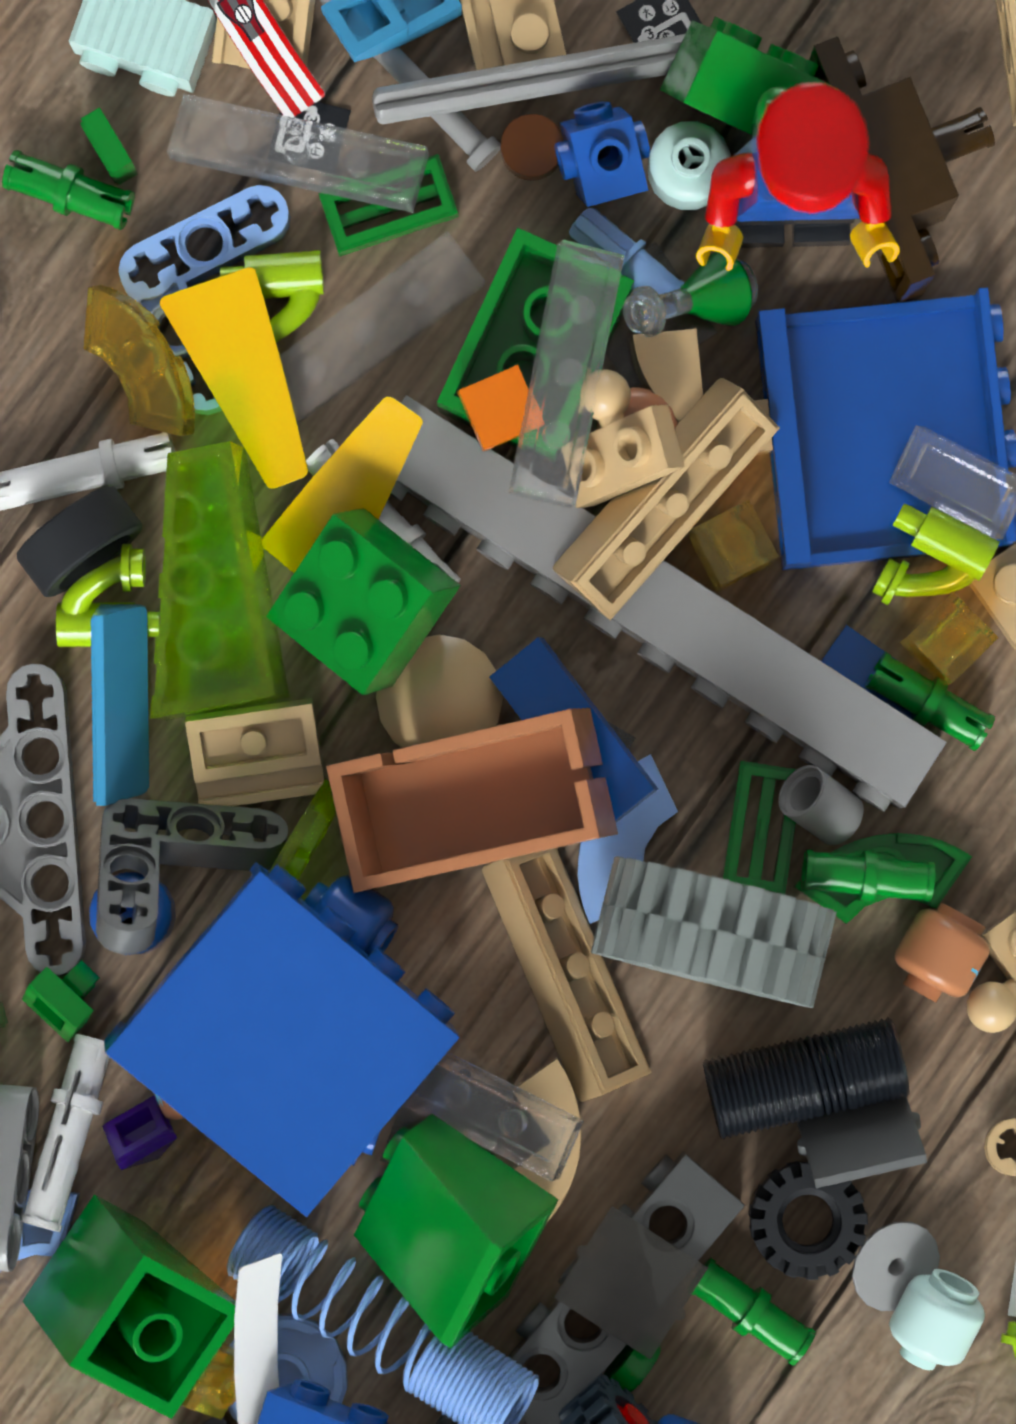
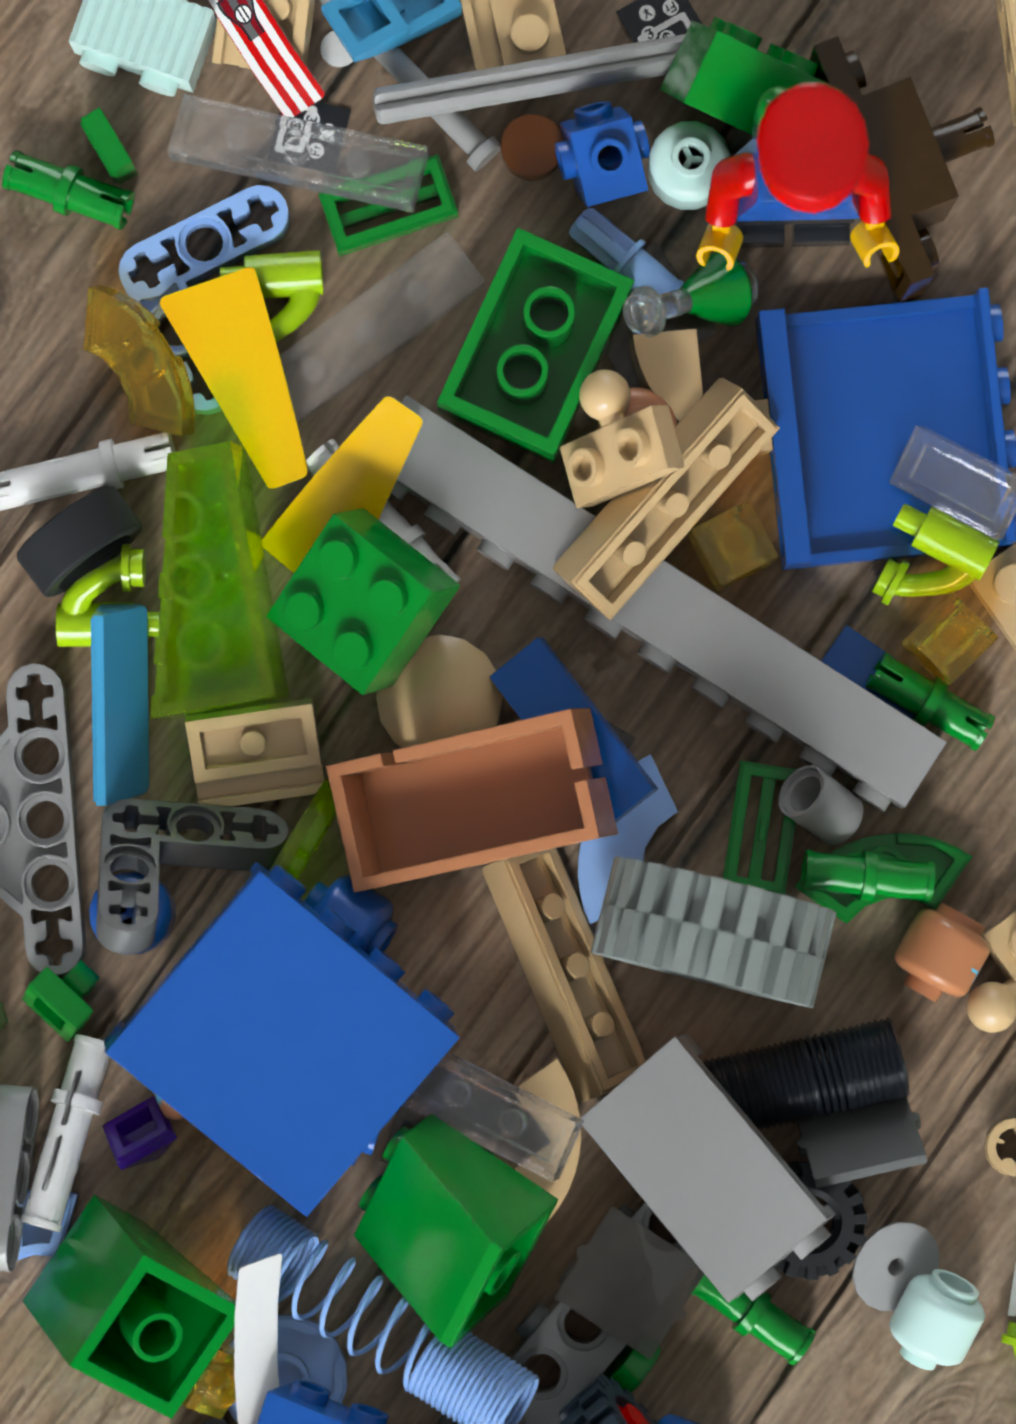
orange tile [457,365,544,452] -> none
clear tile [508,240,625,508] -> none
none -> white sticker [320,31,353,67]
none -> light grey panel [578,1034,836,1303]

